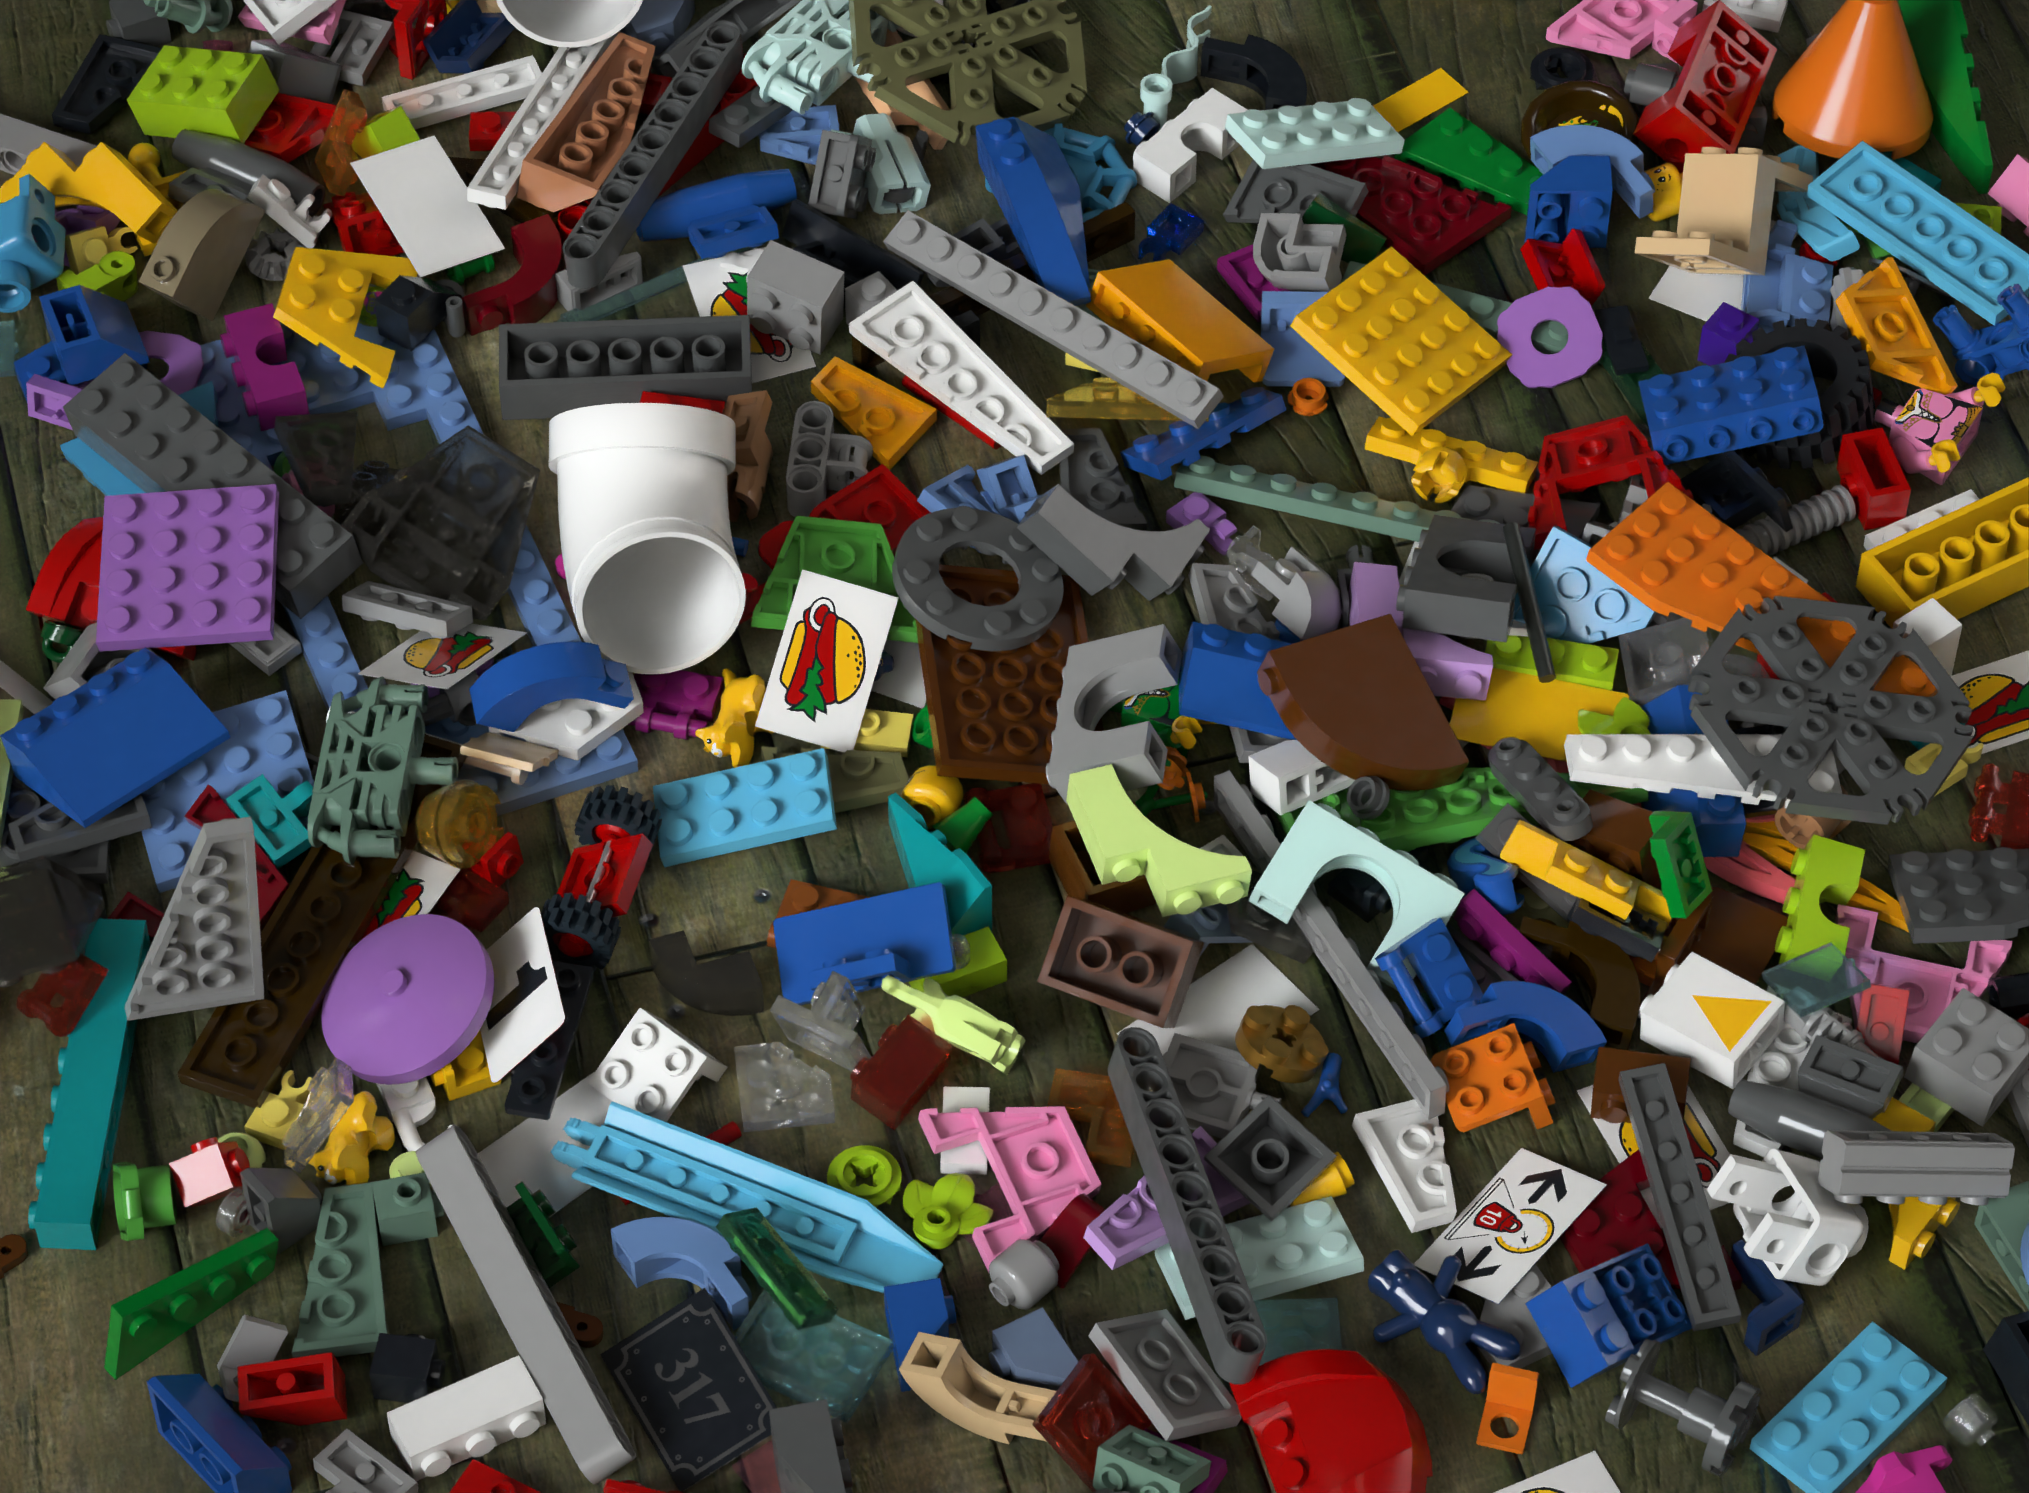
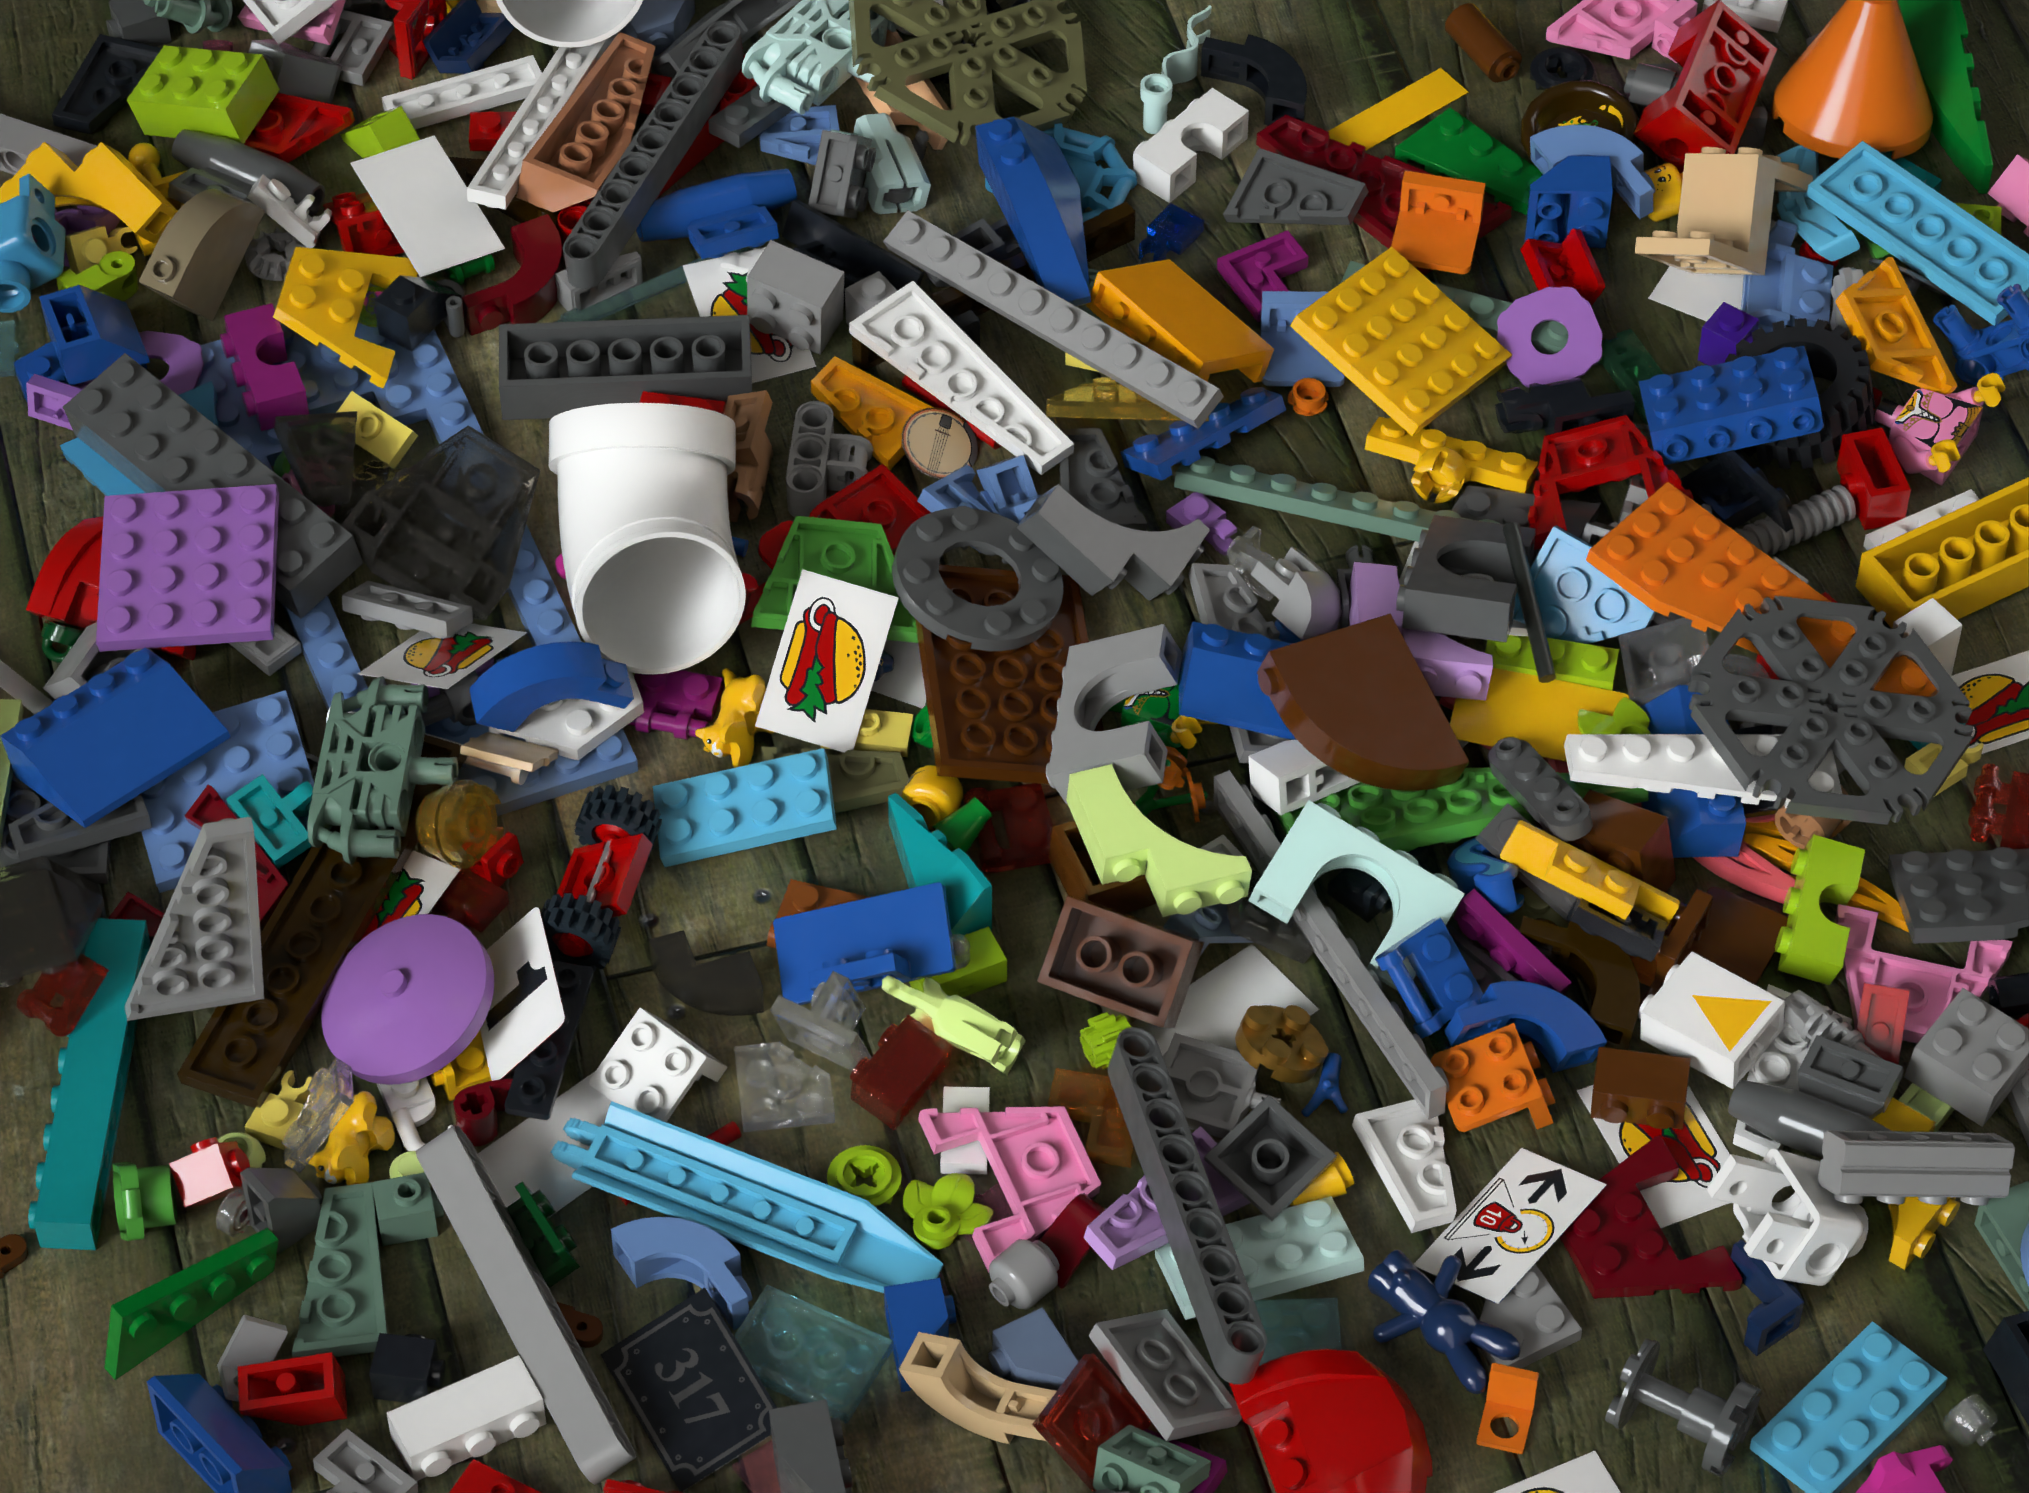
clear orange plate [314,89,368,197] -> none
clear green plate [716,1207,839,1330] -> none
dark blue plate [1124,112,1160,146] -> none
light aqua plate [1225,98,1405,169] -> none
light grey brick [1253,213,1347,292] -> none
dark green slope [1302,193,1387,265] -> none
dark grey plate [1347,776,1390,820] -> none
blue slope [1525,1243,1692,1388] -> none
black piece [1595,305,1649,376] -> none
dark grey plate [1618,1063,1741,1332] -> none
green bracket [1649,811,1712,919] -> none
clear light blue piece [1762,942,1871,1018] -> none
none -> light yellow plate [330,391,418,469]
none -> dark red panel [453,1079,512,1146]
none -> tan sticker [902,408,978,479]
none -> lime gear [1079,1012,1132,1069]
none -> orange bracket [1391,170,1486,274]
none -> reddish brown brick [1445,3,1522,83]
none -> black plate [1495,378,1635,435]

